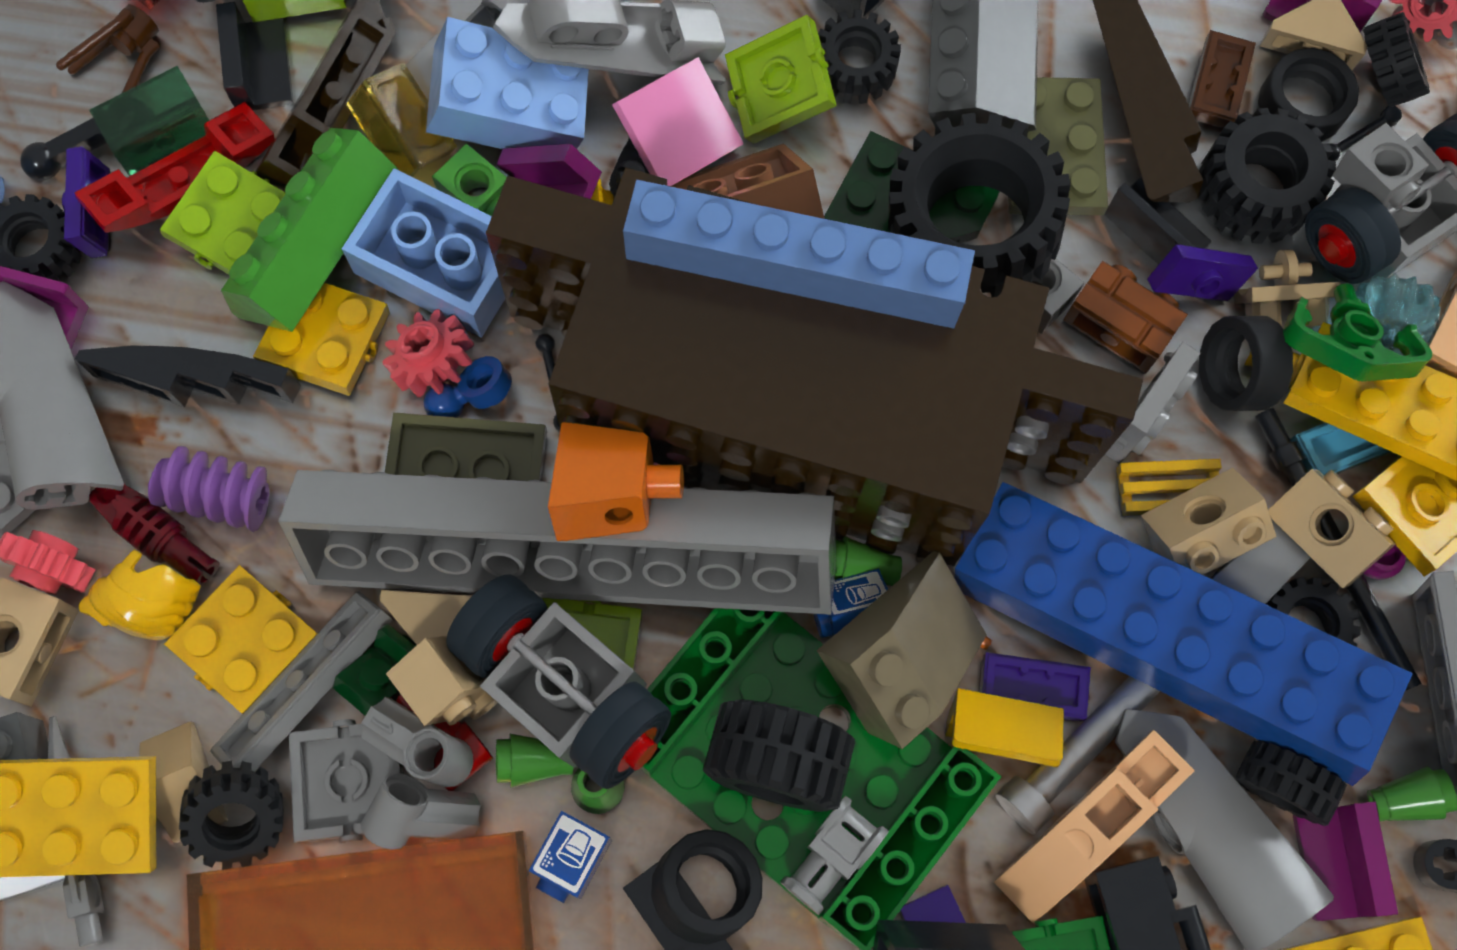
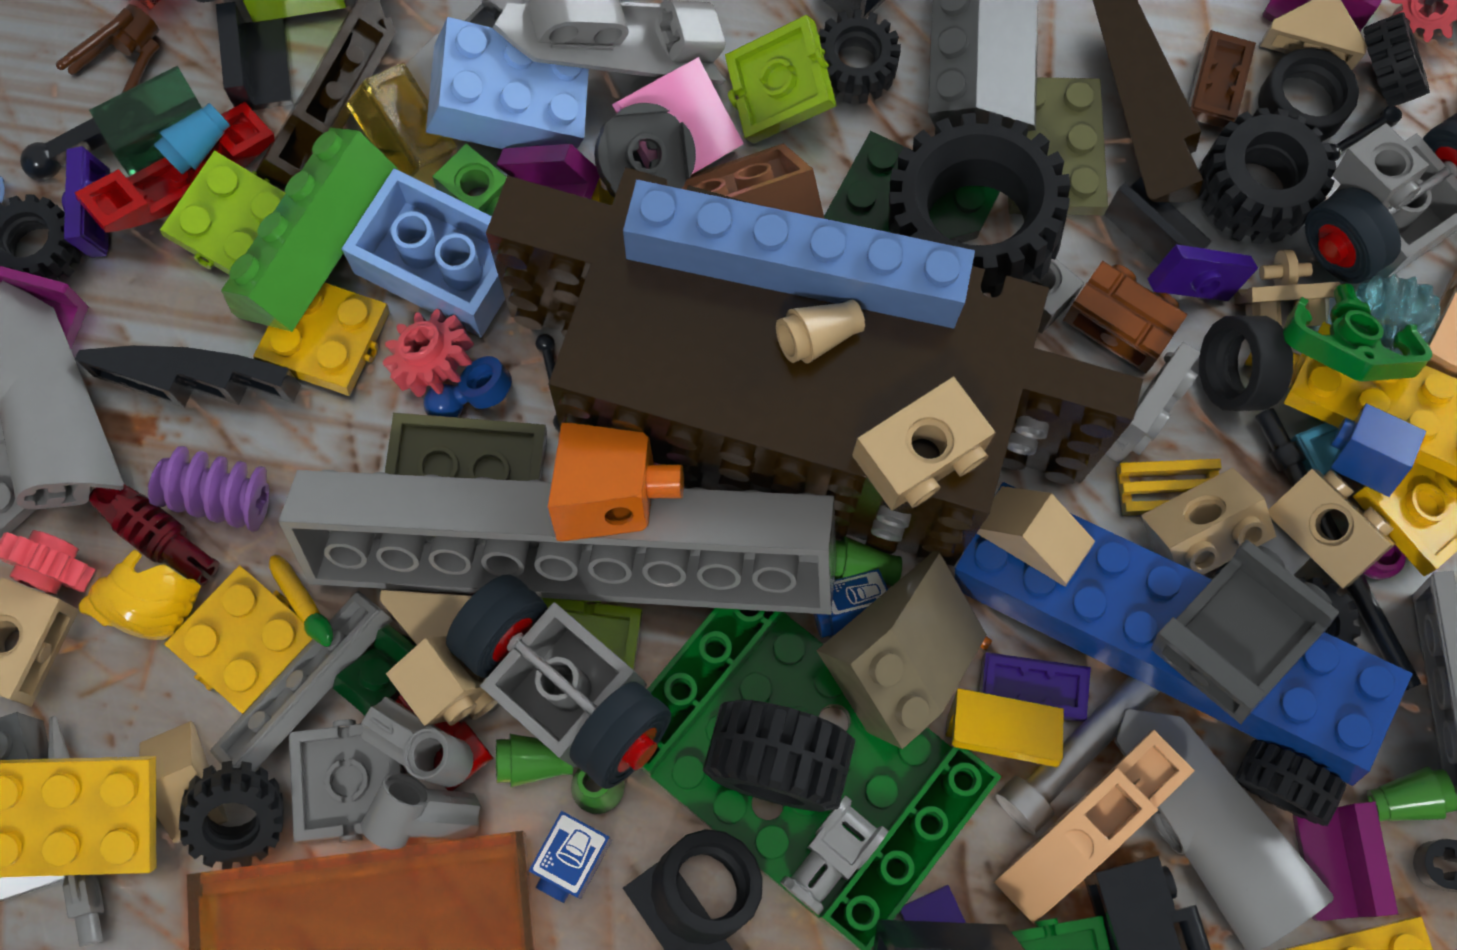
none -> dark azure cone [154,103,231,175]
none -> yellow piece [269,554,333,647]
none -> dark grey plate [594,103,696,197]
none -> tan cone [776,299,865,363]
none -> tan brick [852,376,996,511]
none -> tan slope [976,486,1095,587]
none -> dark grey panel [1151,540,1339,724]
none -> blue brick [1330,403,1426,497]

